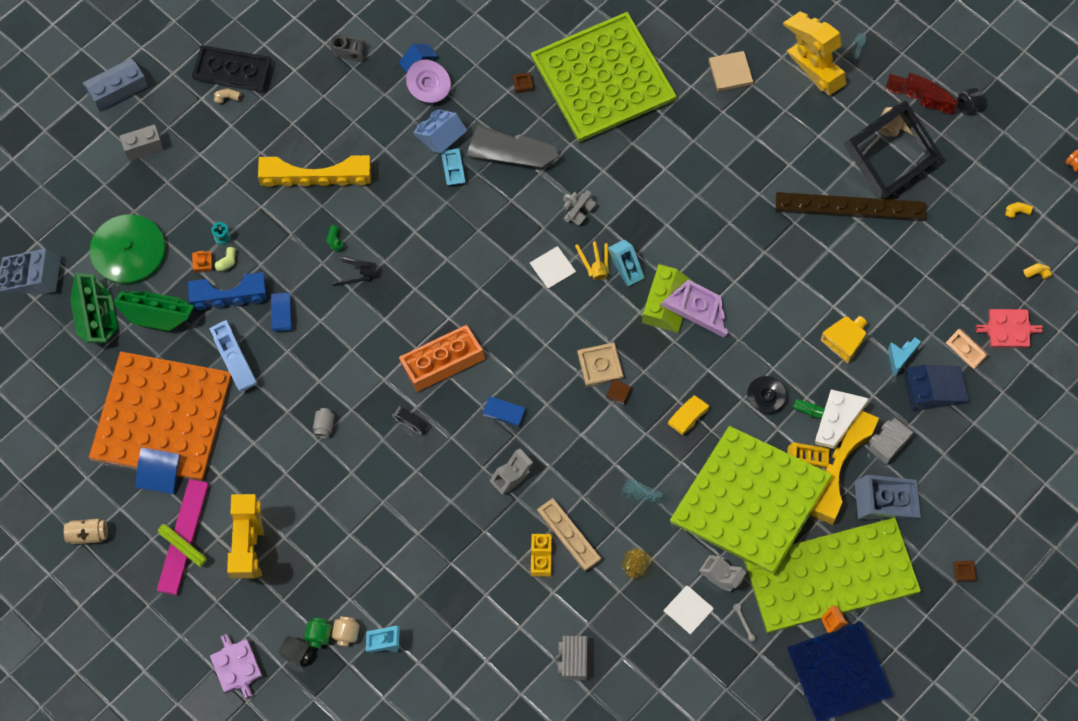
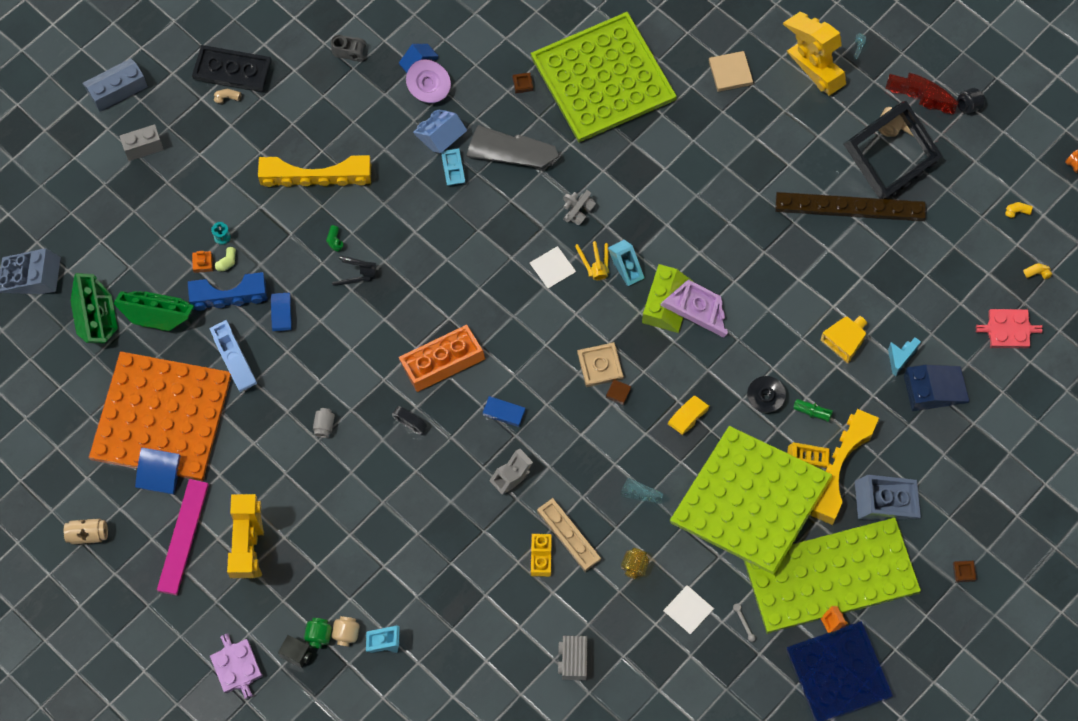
green dish [90,214,166,285] -> none
lime axle [158,524,207,567] -> none
light grey brick [699,555,746,592] -> none
white wing [815,390,869,449] -> none
light grey brick [869,418,913,465] -> none
light nougat slope [946,329,989,369] -> none

